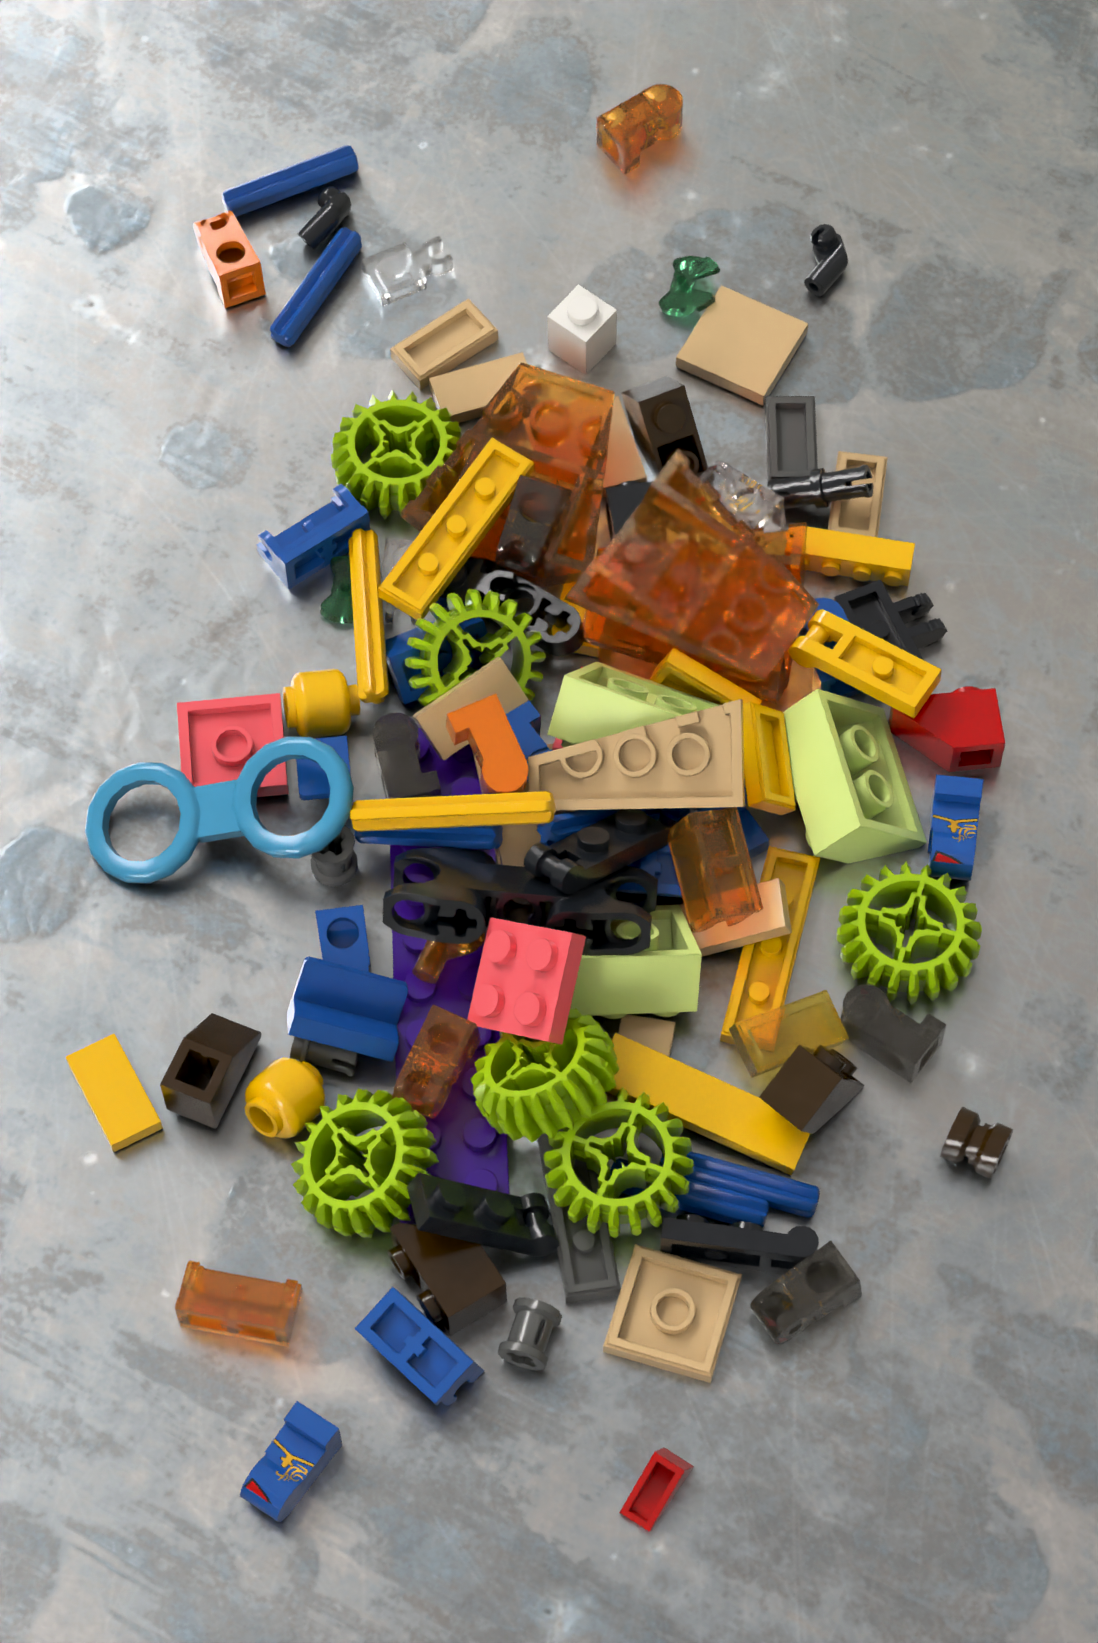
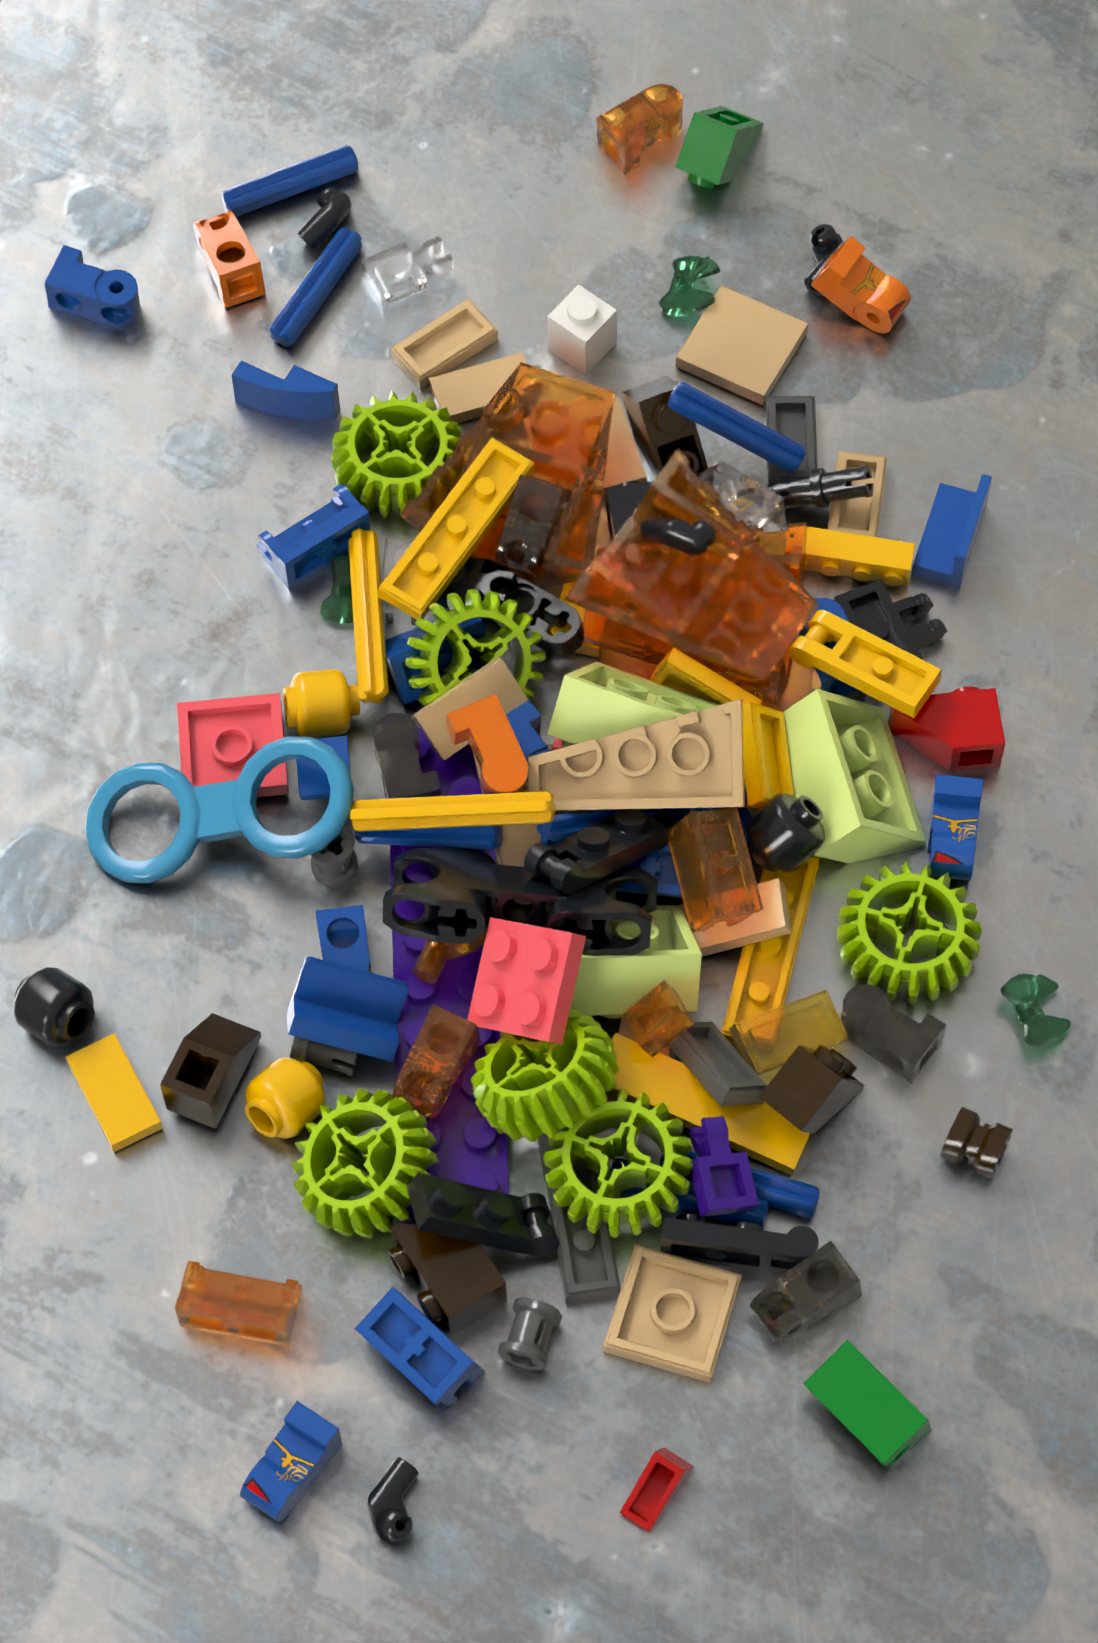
none -> black head [14,967,95,1046]
none -> blue leg [44,245,141,327]
none -> blue slope [231,361,340,420]
none -> black arm [367,1457,419,1543]
none -> clear orange plate [623,980,694,1058]
none -> black arm [640,517,716,556]
none -> dark grey tile [663,1022,767,1107]
none -> blue axle [668,382,806,472]
none -> green slope [675,106,764,189]
none -> dark purple plate [690,1116,759,1217]
none -> black head [746,793,825,872]
none -> green hinge [803,1340,932,1467]
none -> orange leg [811,236,911,333]
none -> blue panel [911,474,992,589]
none -> clear green piece [1000,974,1071,1046]

